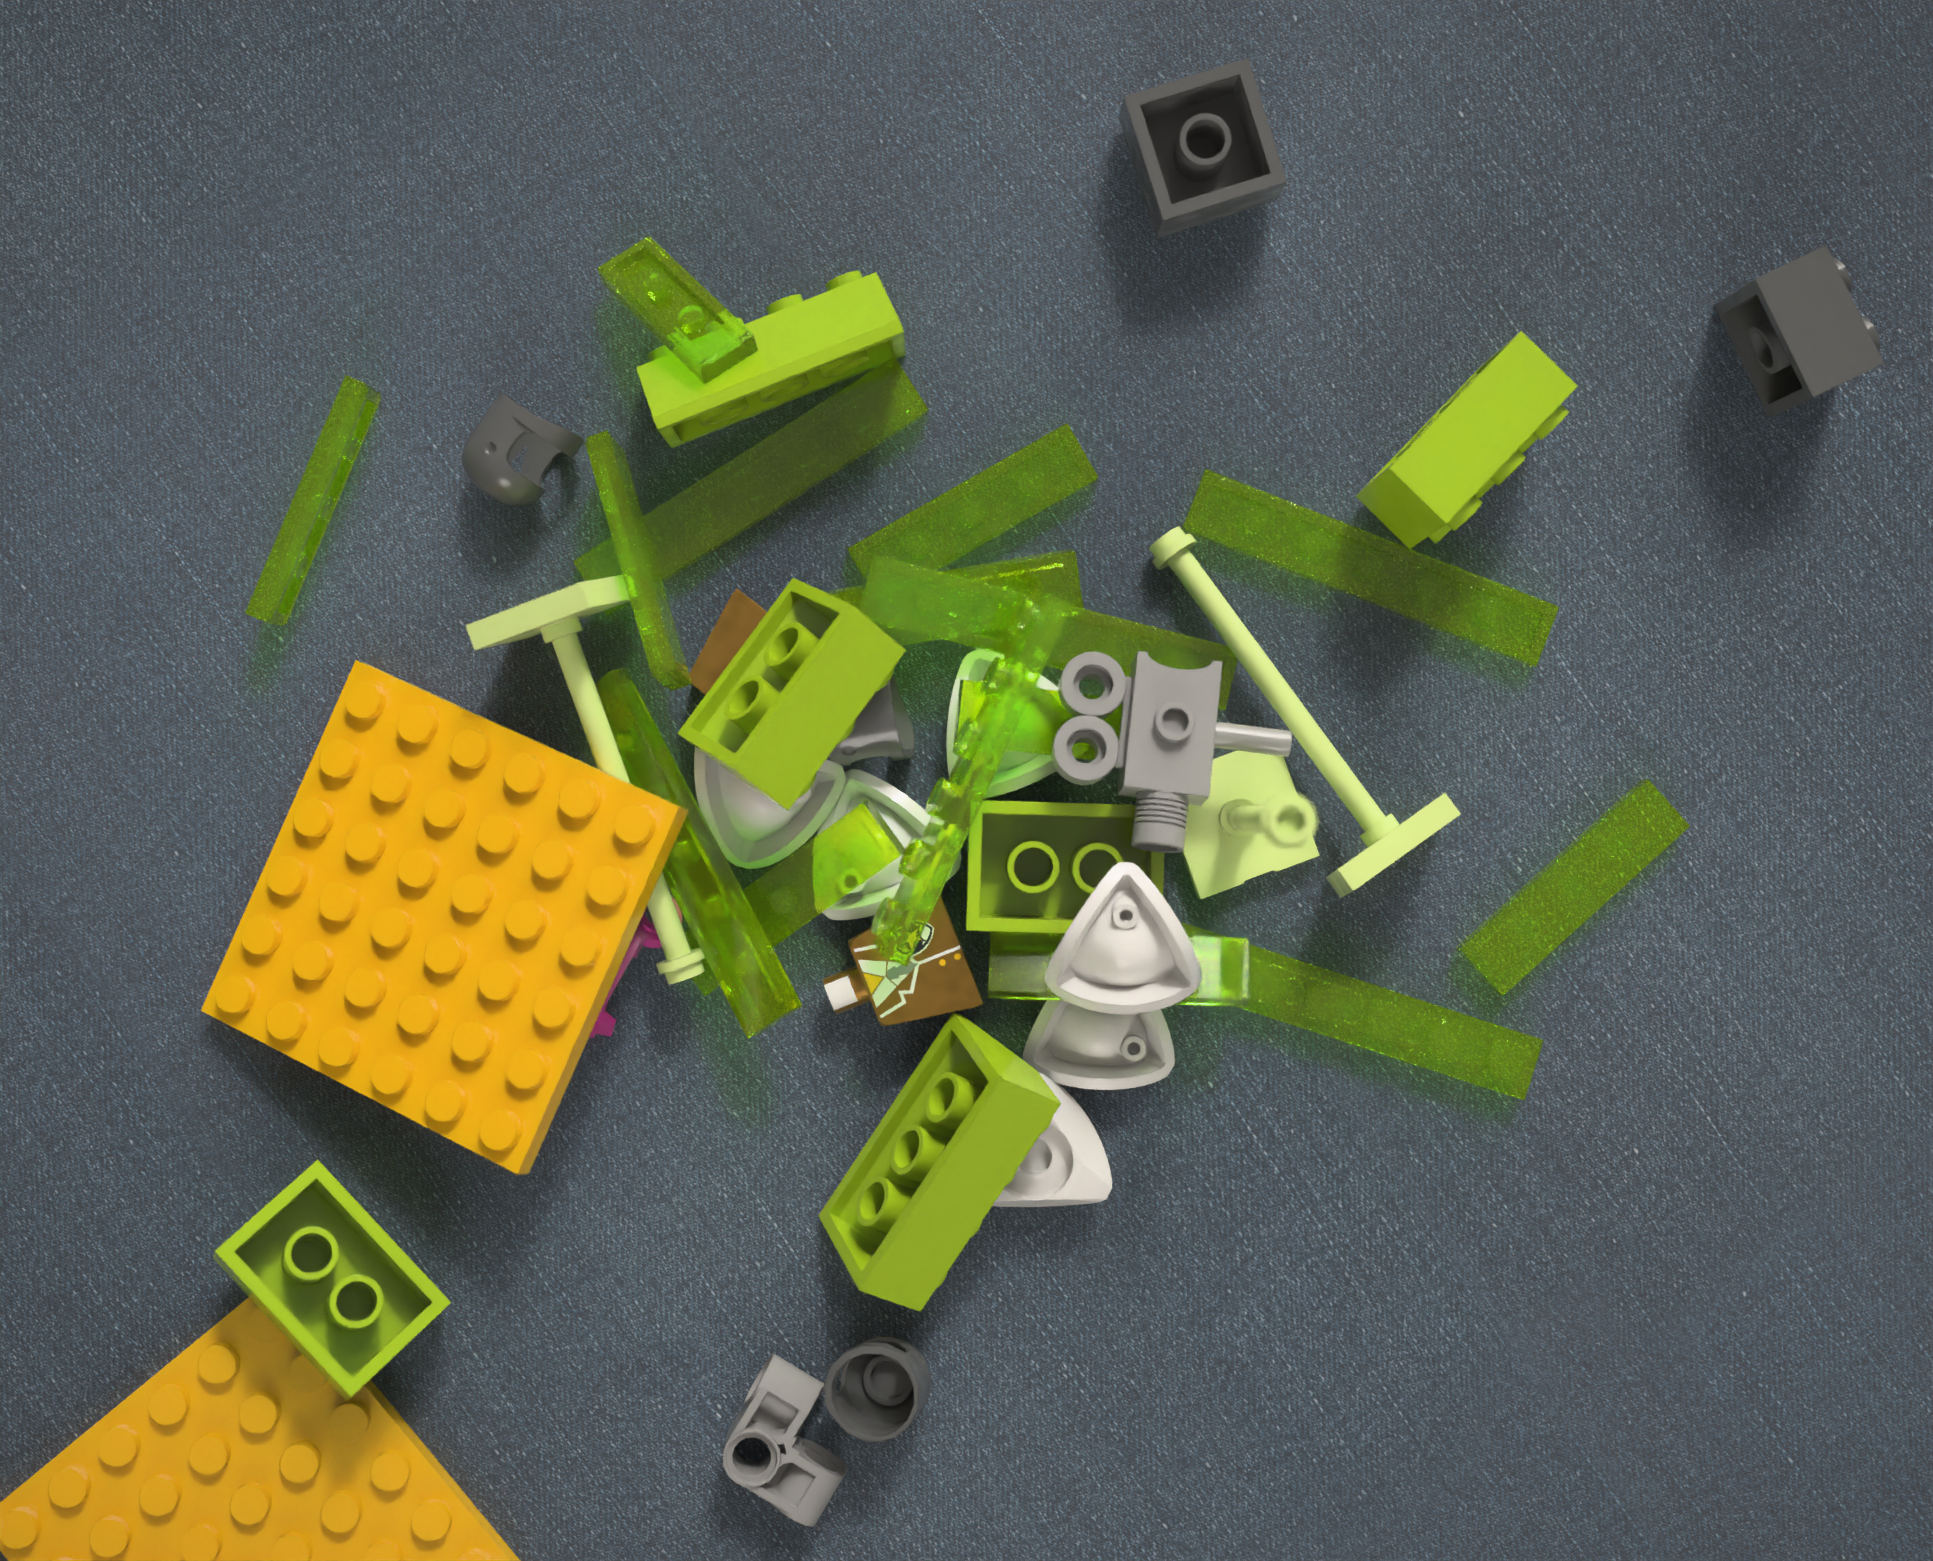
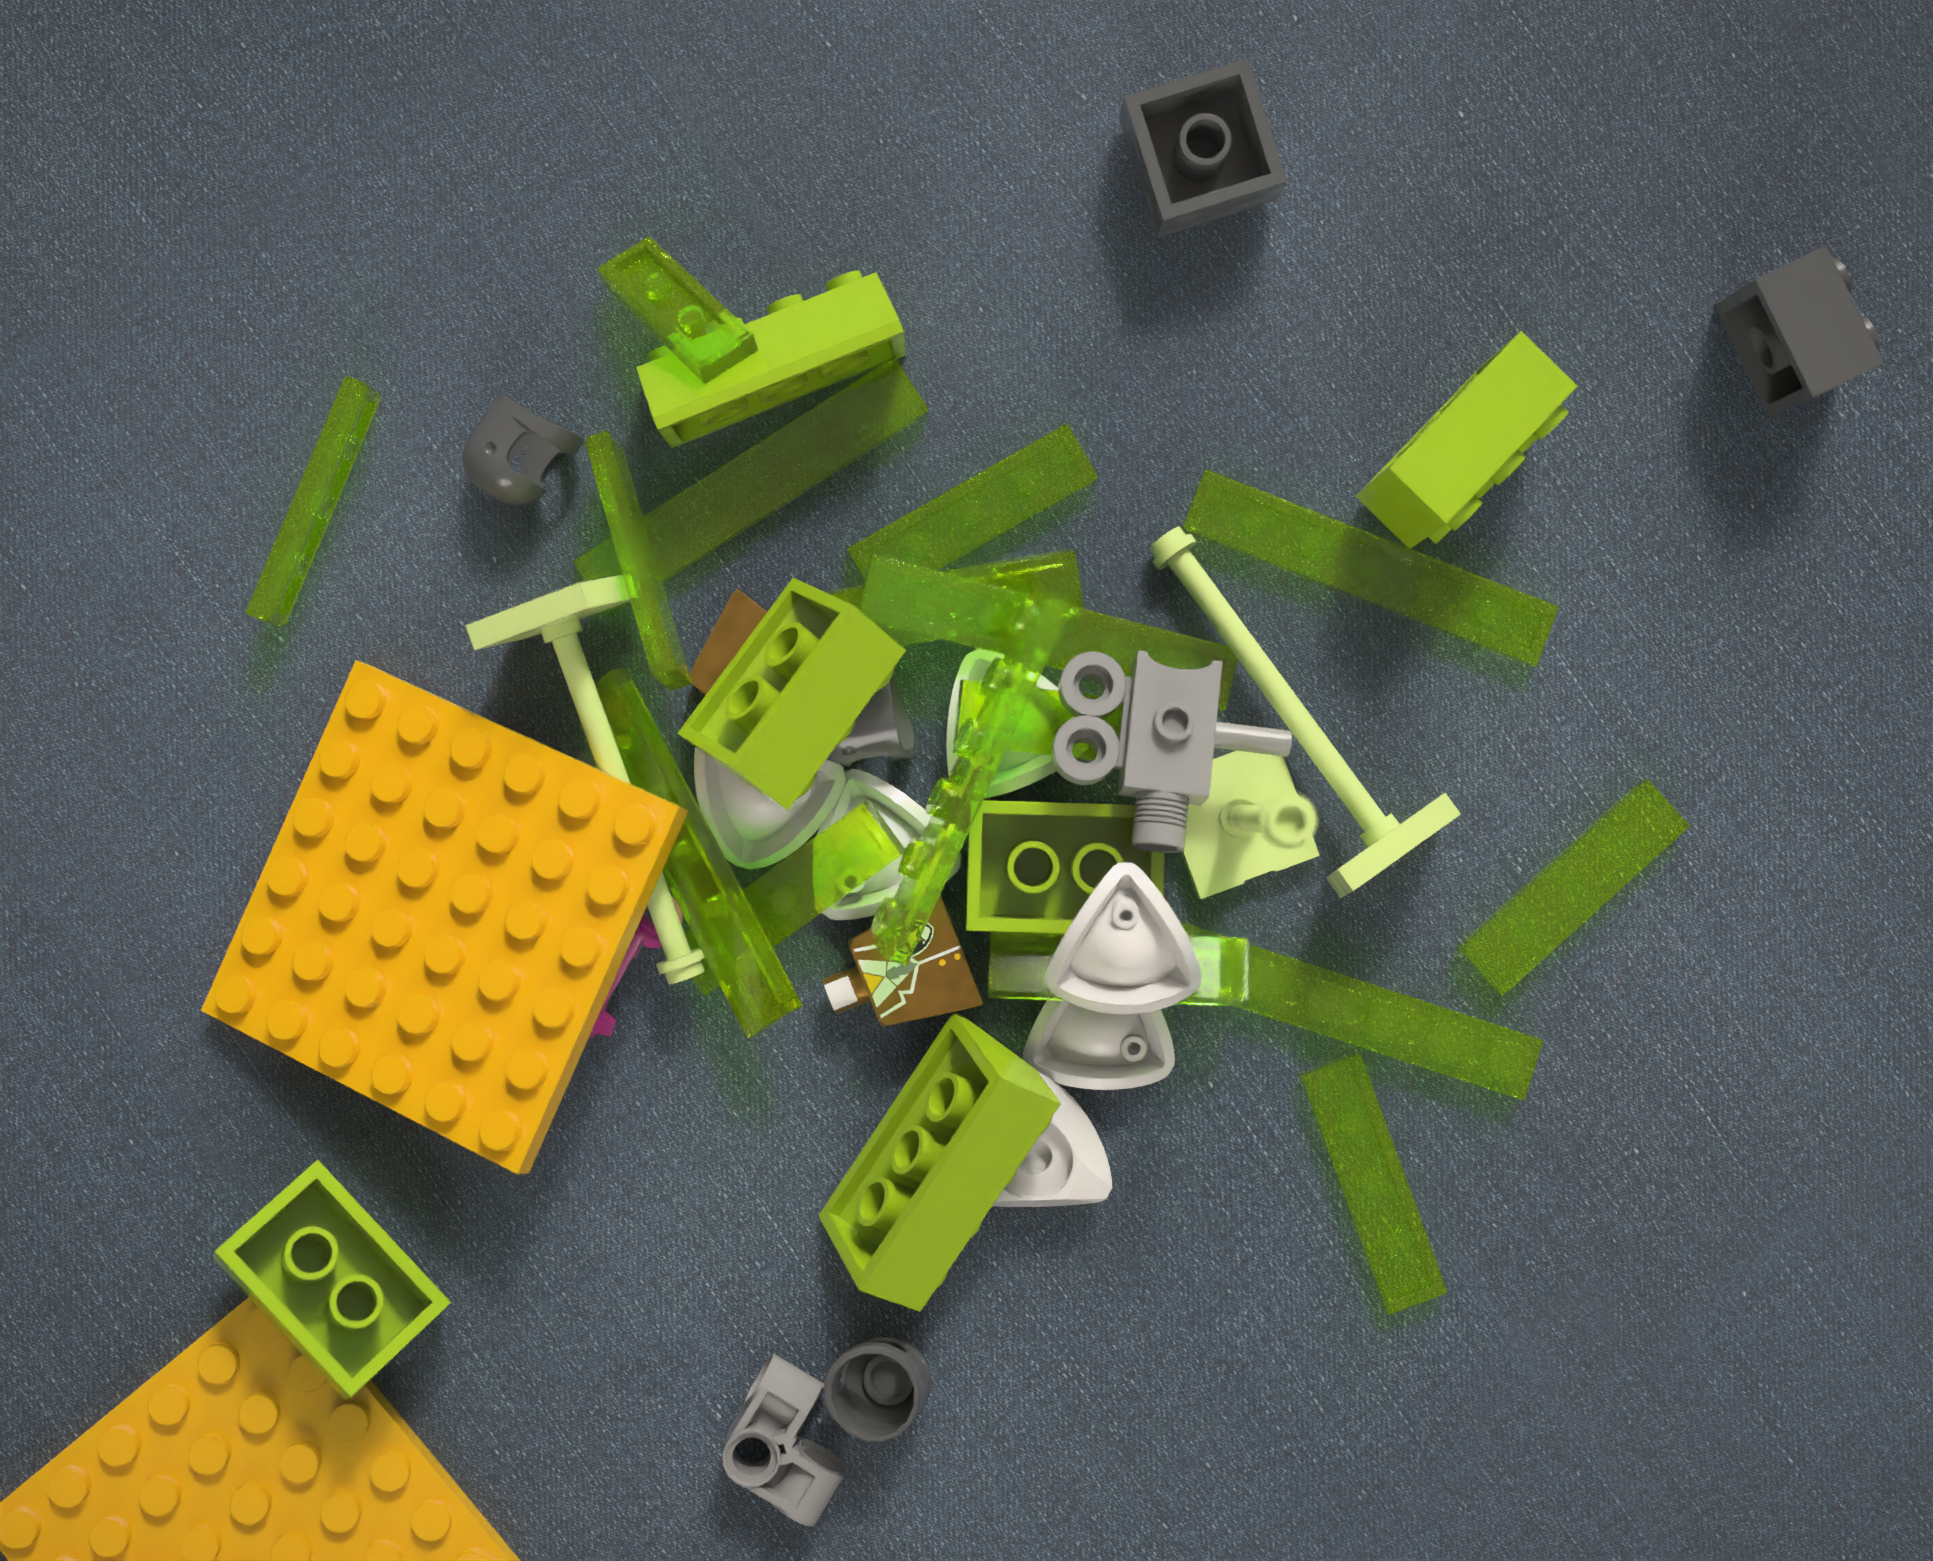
none -> clear neon green tile [1298,1052,1448,1315]

